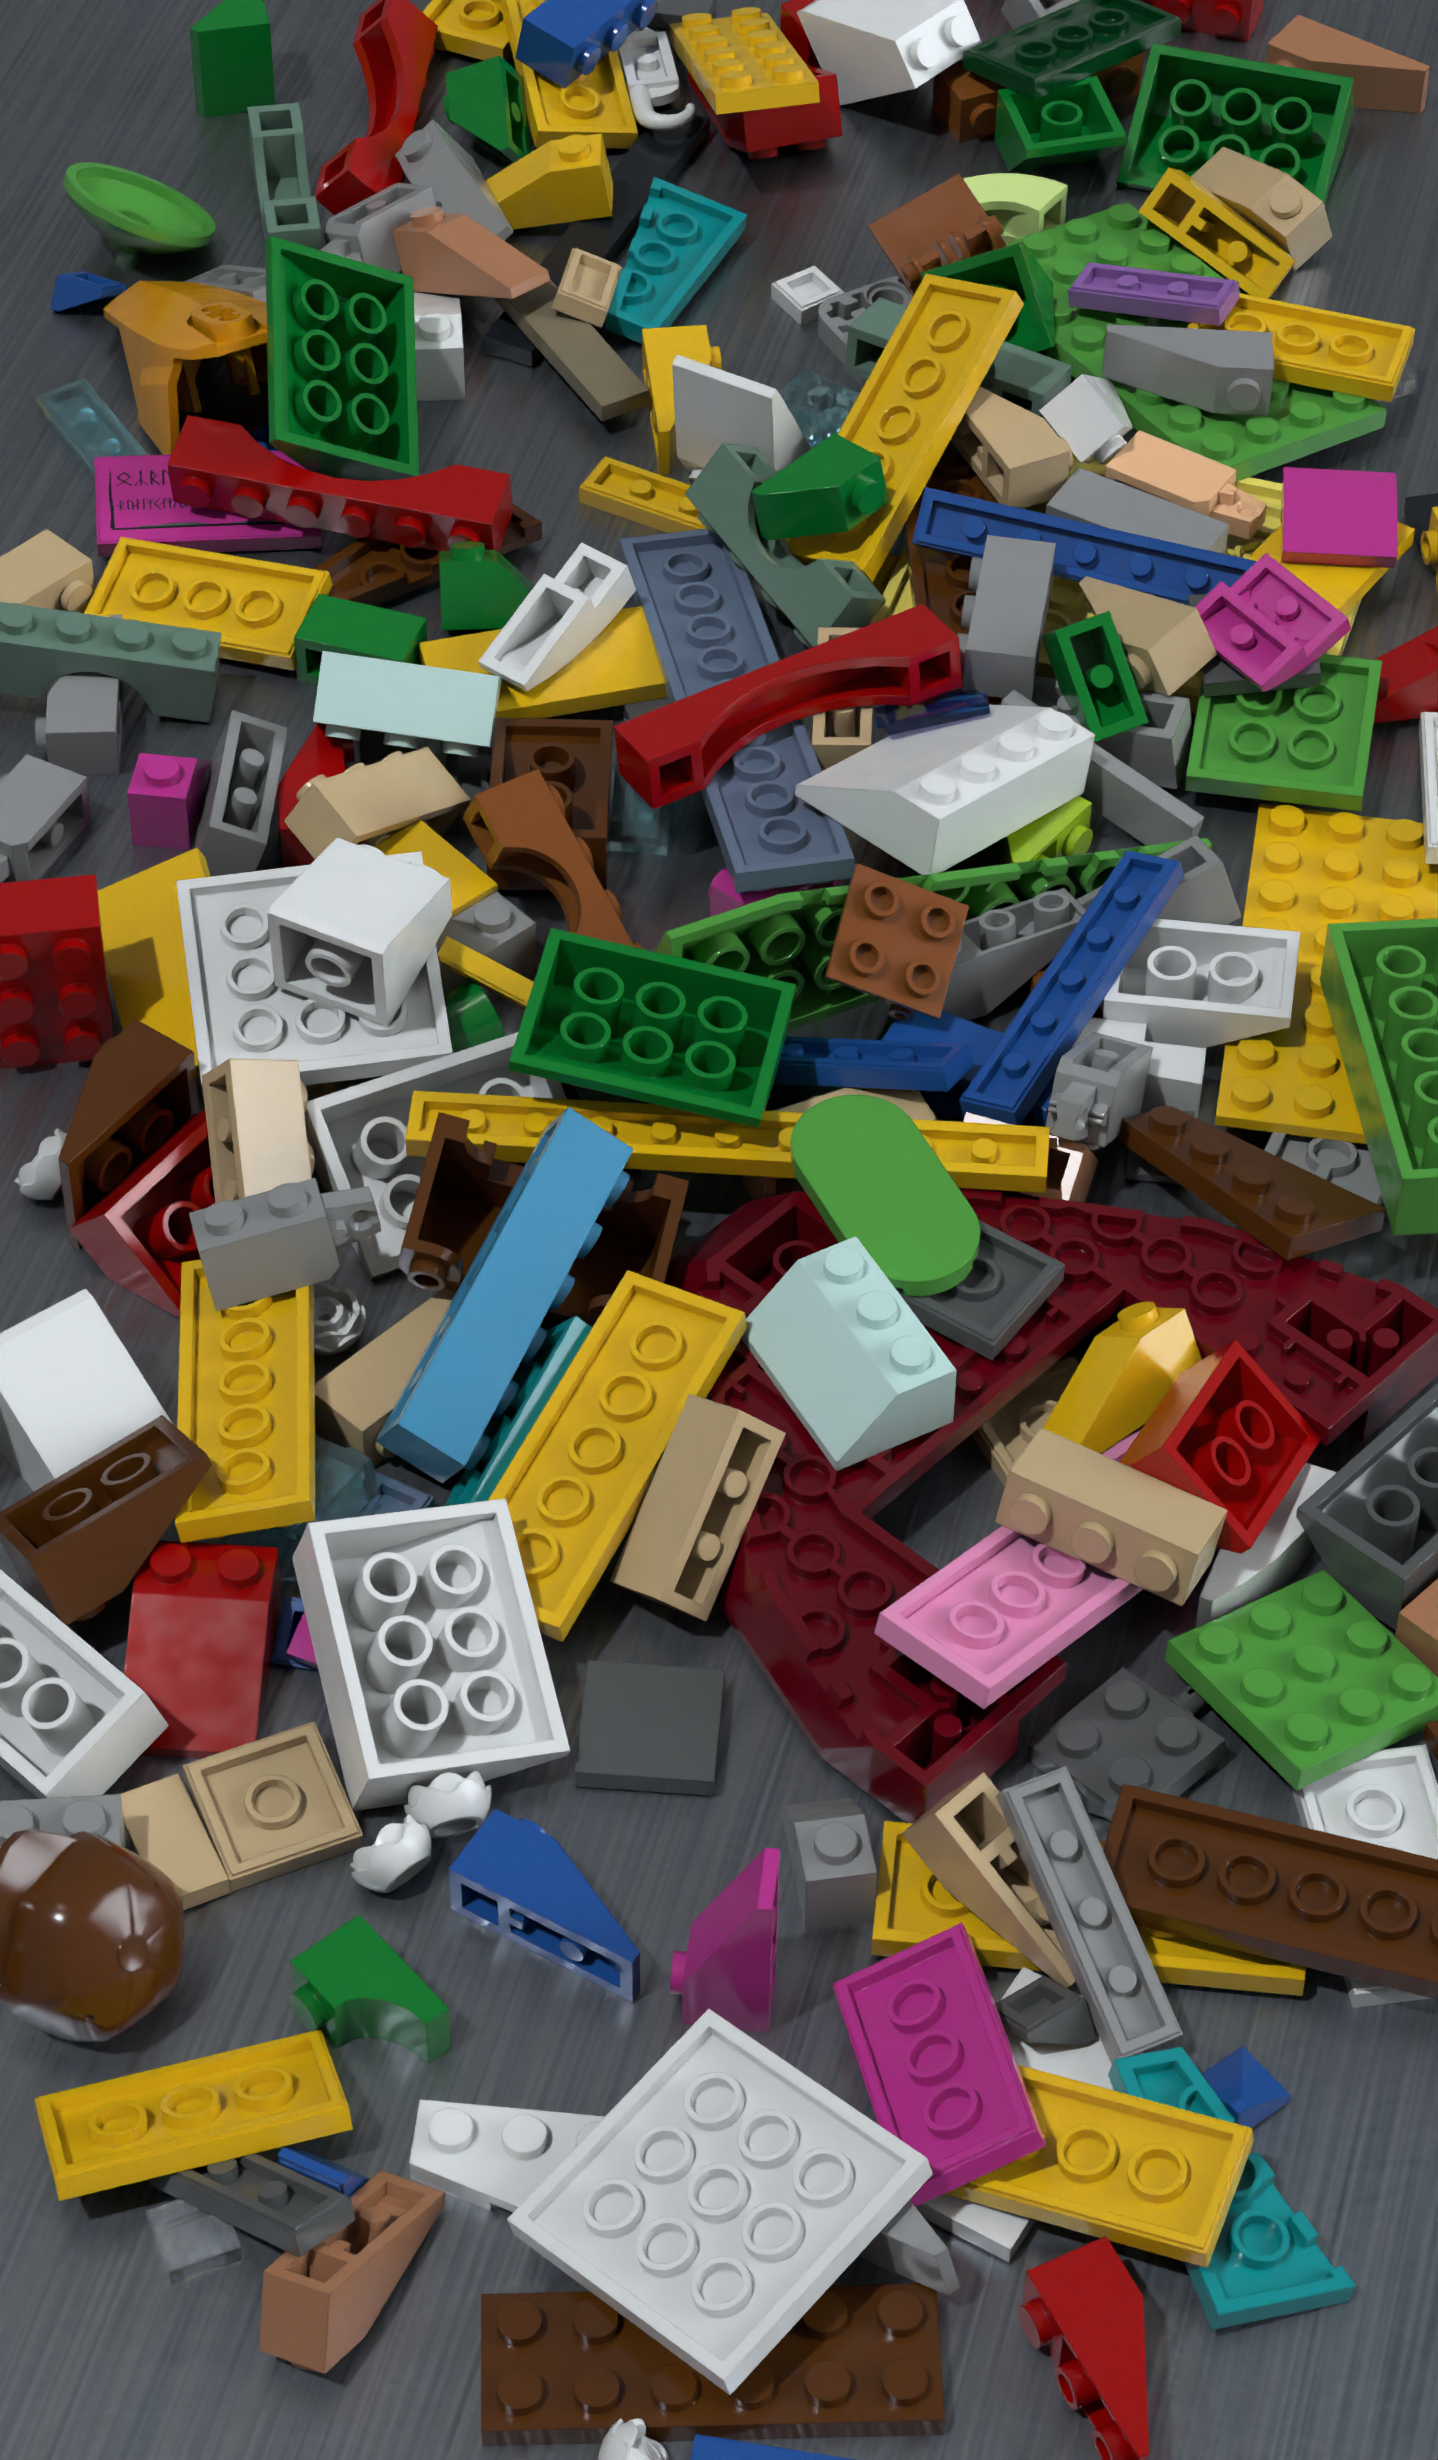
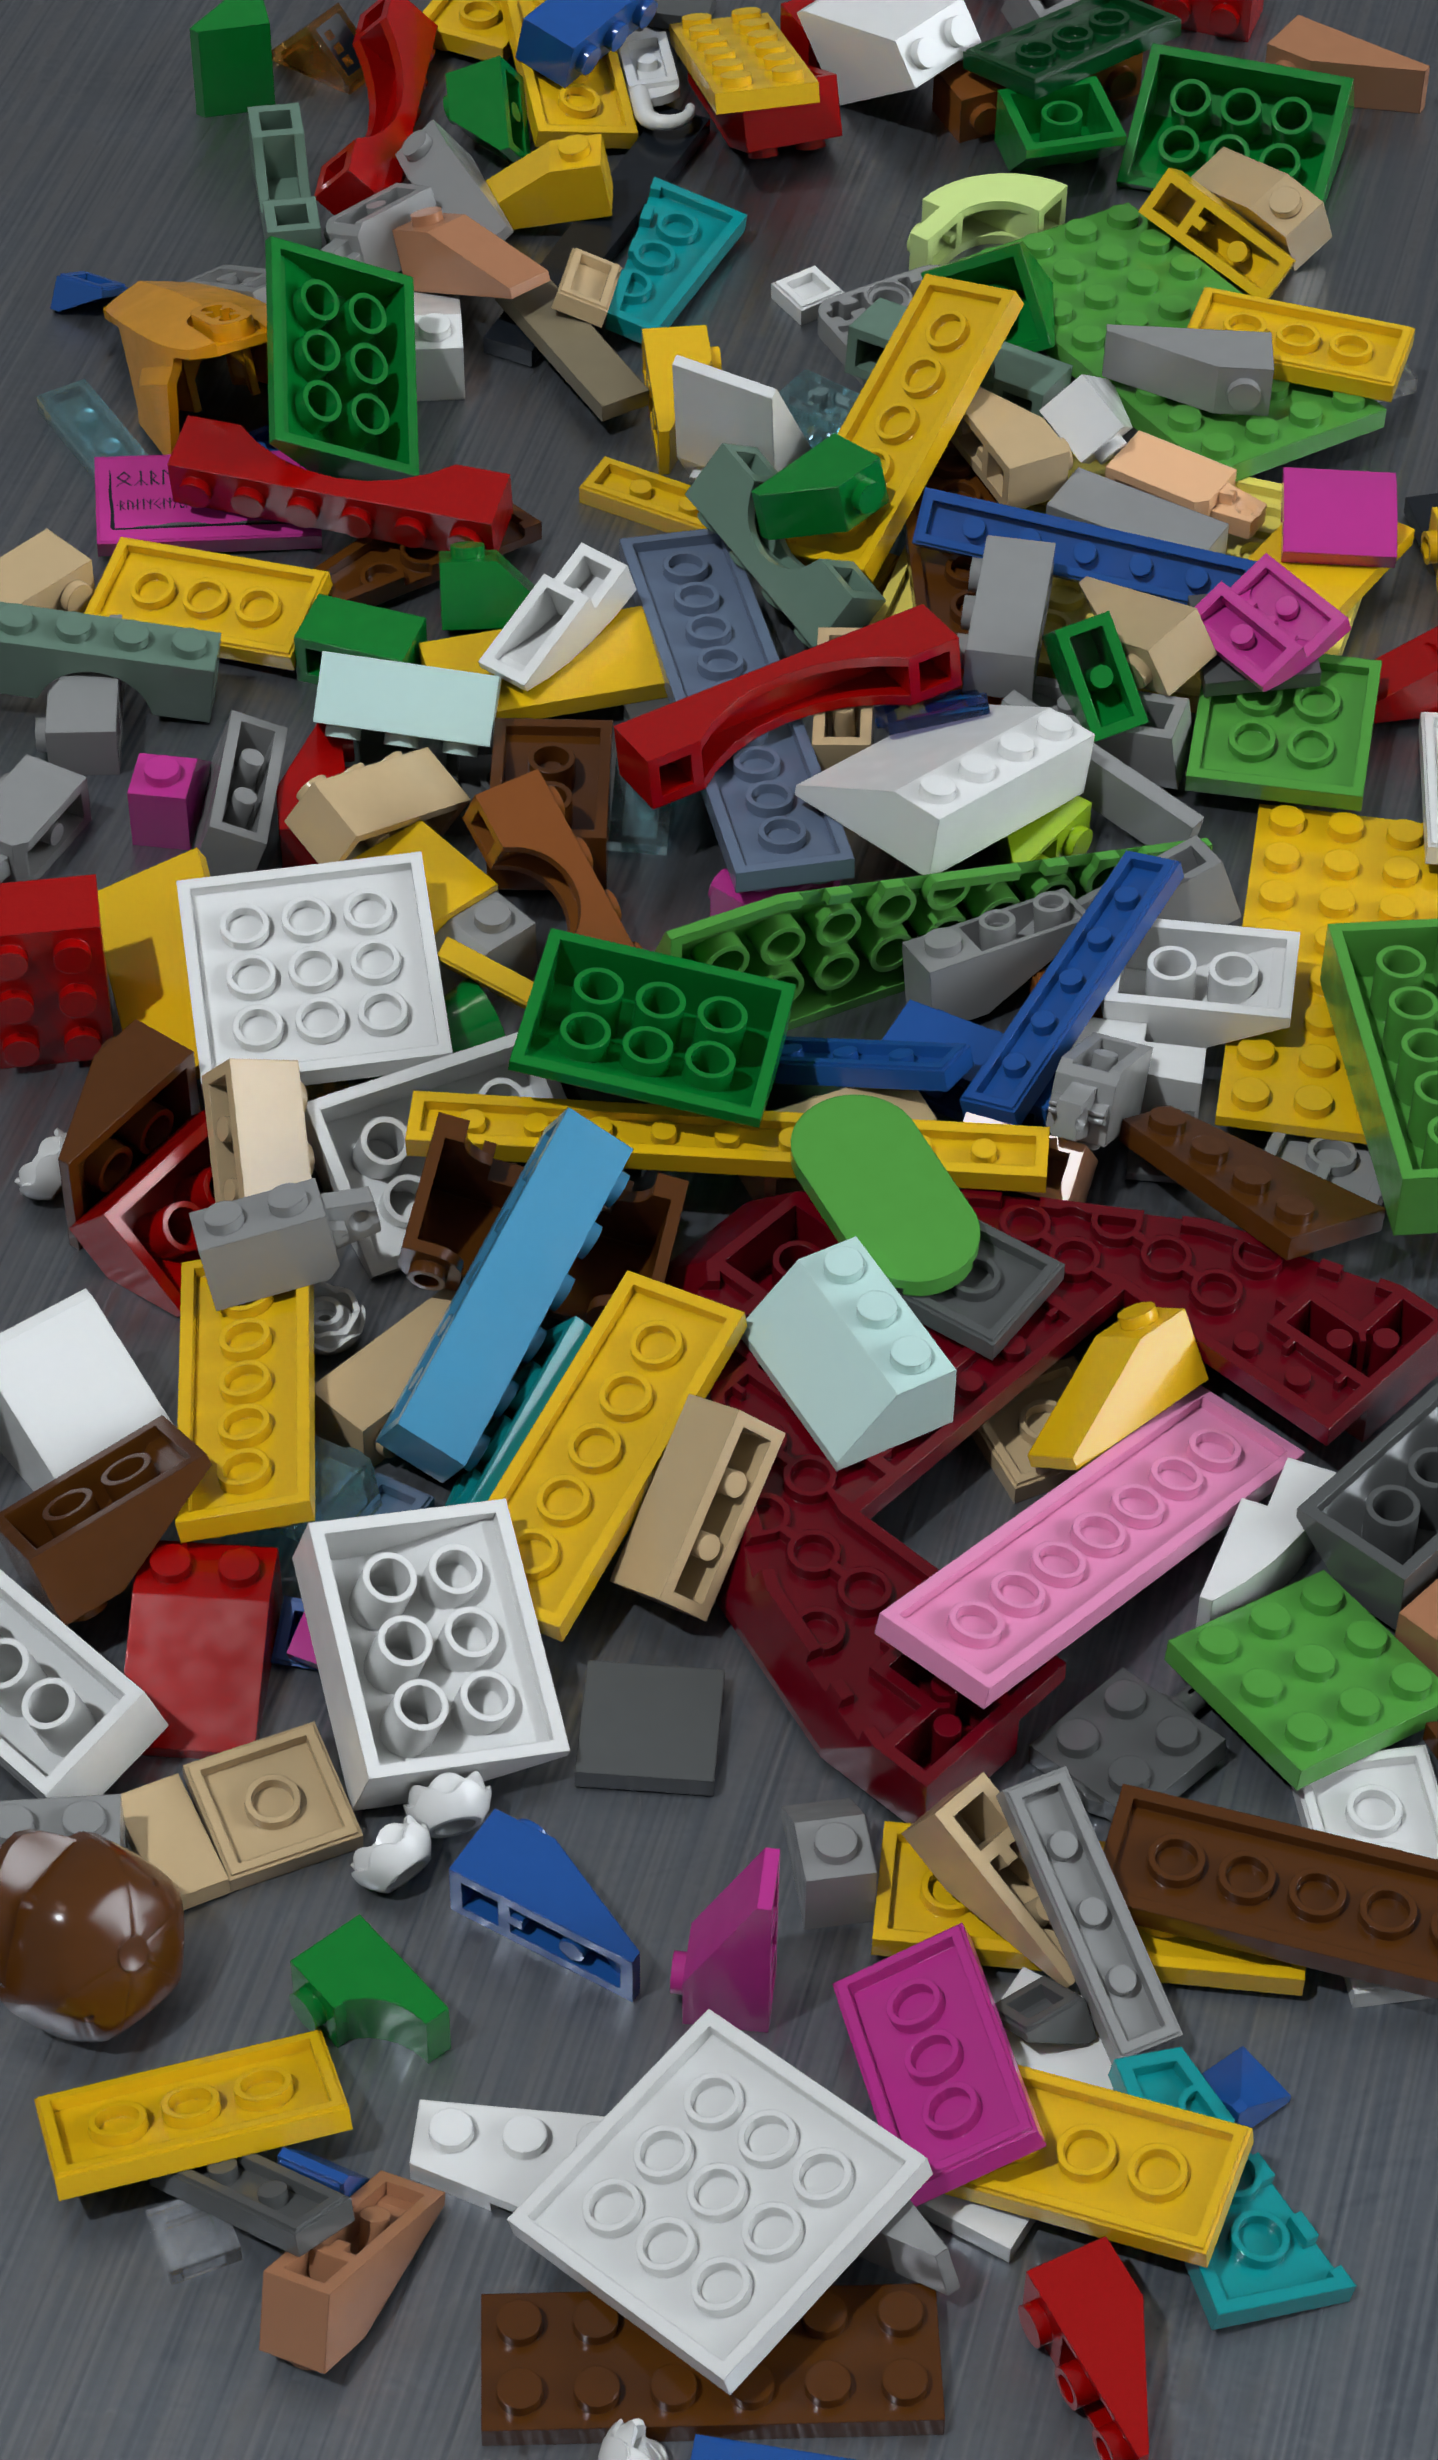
bright green dish [63,162,216,255] -> none
white slope [267,838,452,1027] -> none
dark orange hinge [825,863,969,1021] -> none
dark orange hinge [868,173,1007,296] -> none
tan brick [995,1428,1228,1606] -> none
medium lavender tile [1068,262,1240,326] -> none
red slope [1119,1339,1321,1554] -> none
none -> clear orange slope [272,3,365,95]

